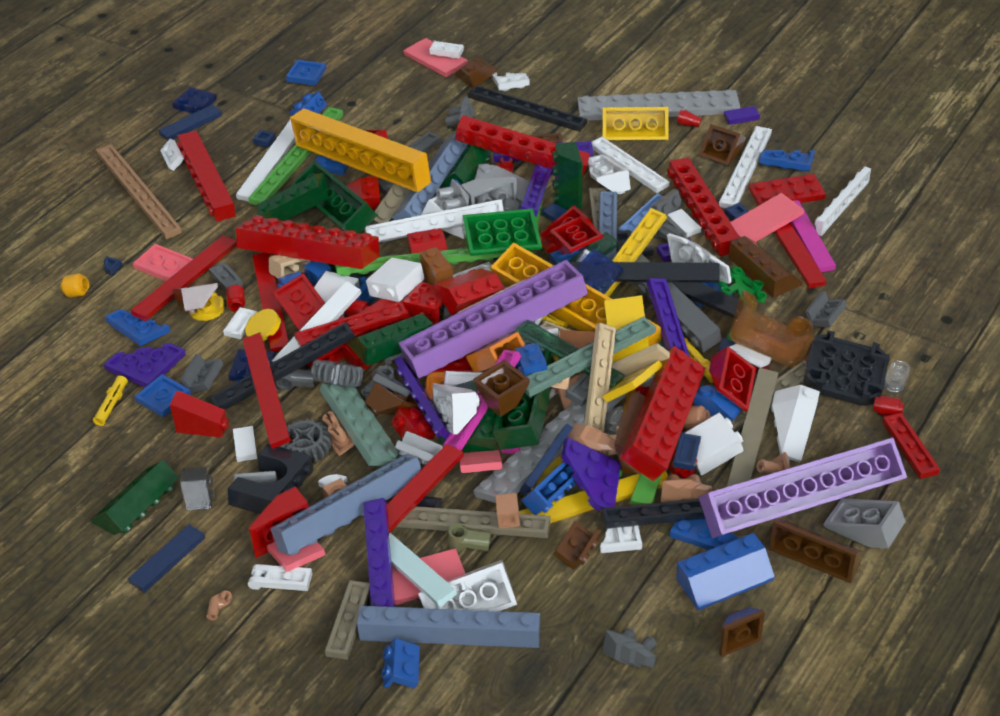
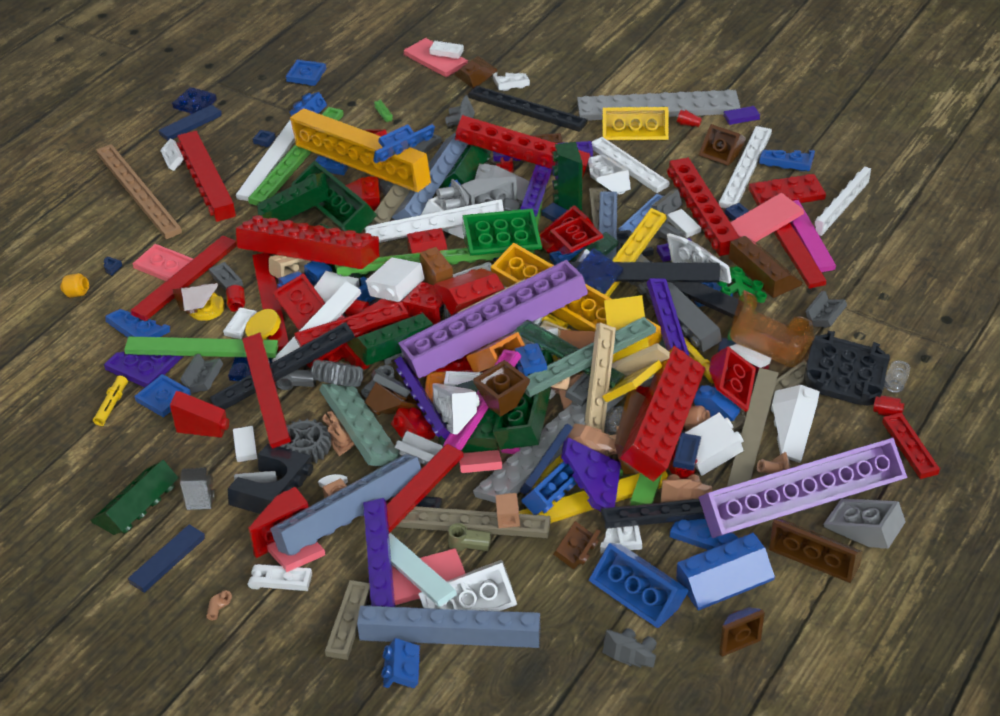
none -> bright green tile [124,337,279,358]
none -> bright green axle [374,100,393,122]
none -> blue bracket [374,124,435,163]
none -> blue slope [589,543,689,628]

